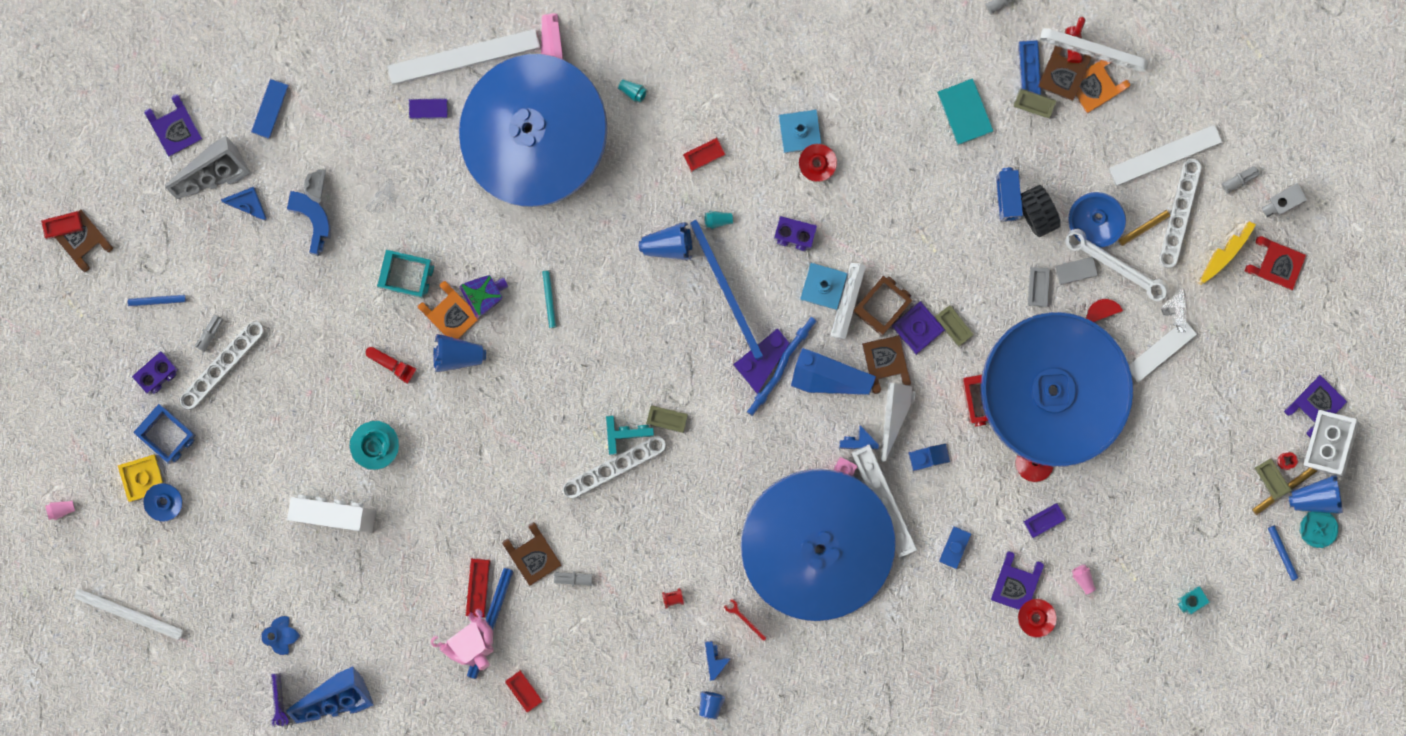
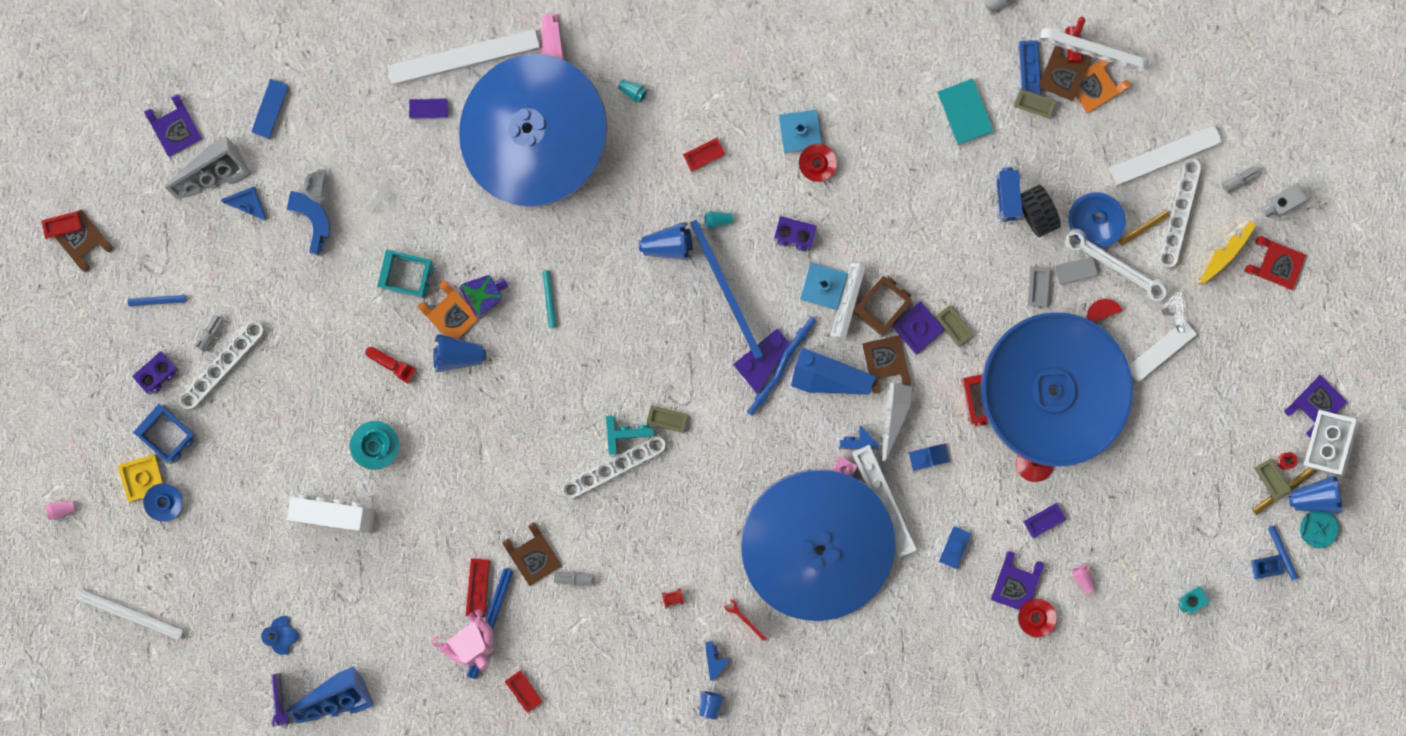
none -> blue slope [1250,555,1284,579]

